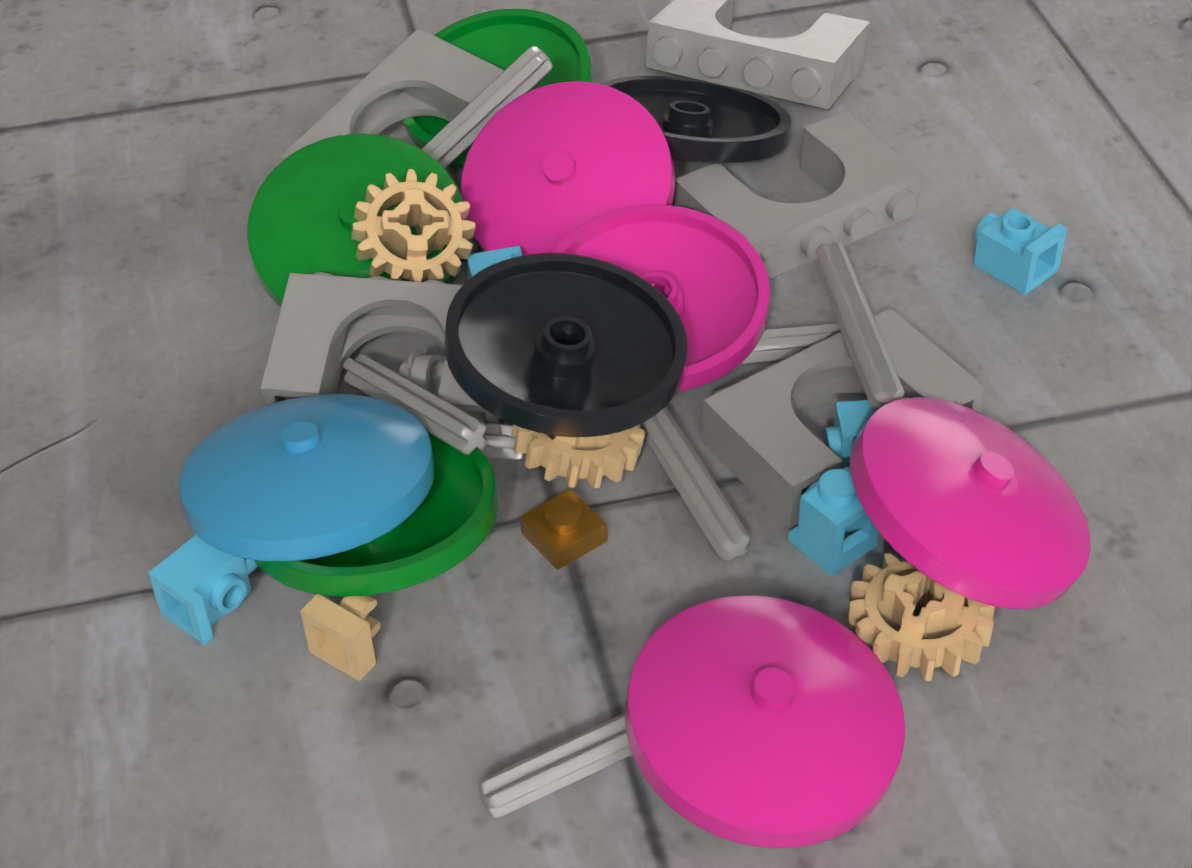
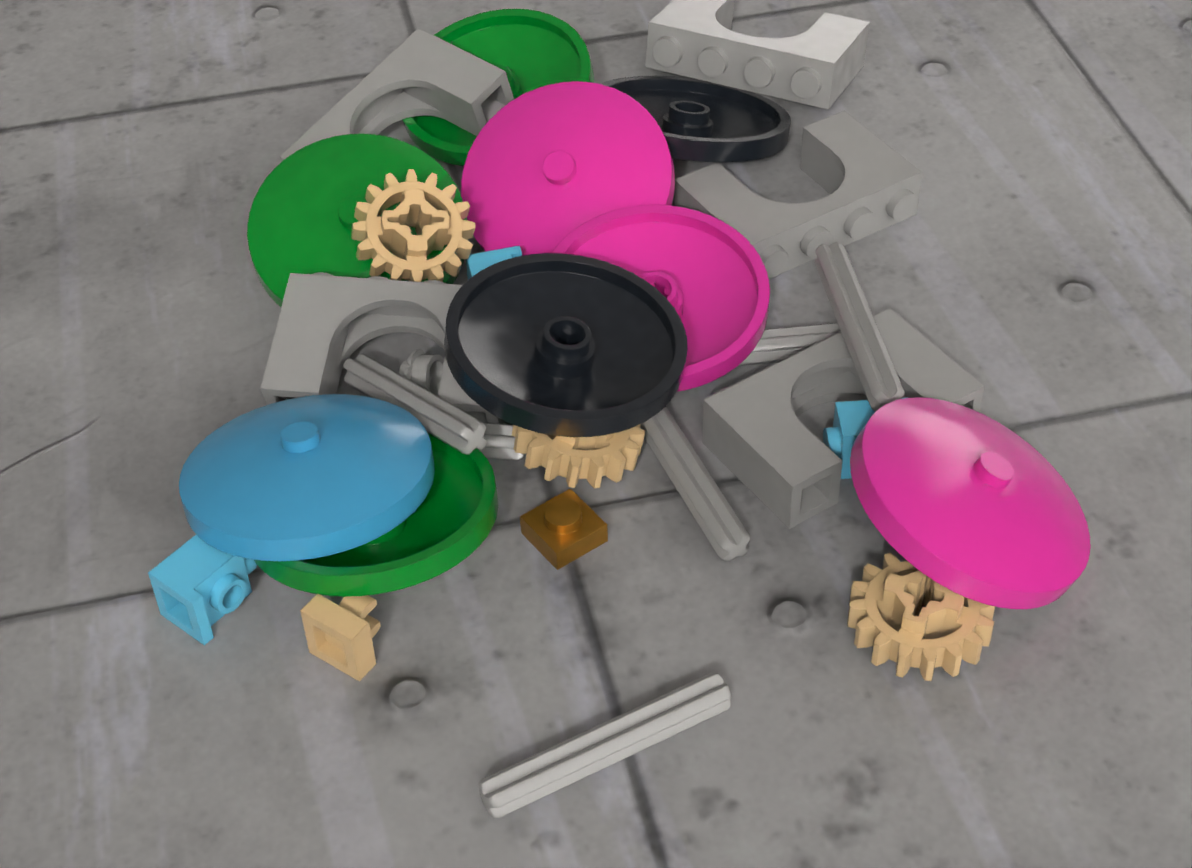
light grey axle [421,46,553,169] -> none
dark pink dish [625,596,905,848] -> none
medium azure brick [788,466,879,577] -> none
medium azure brick [973,208,1067,295] -> none

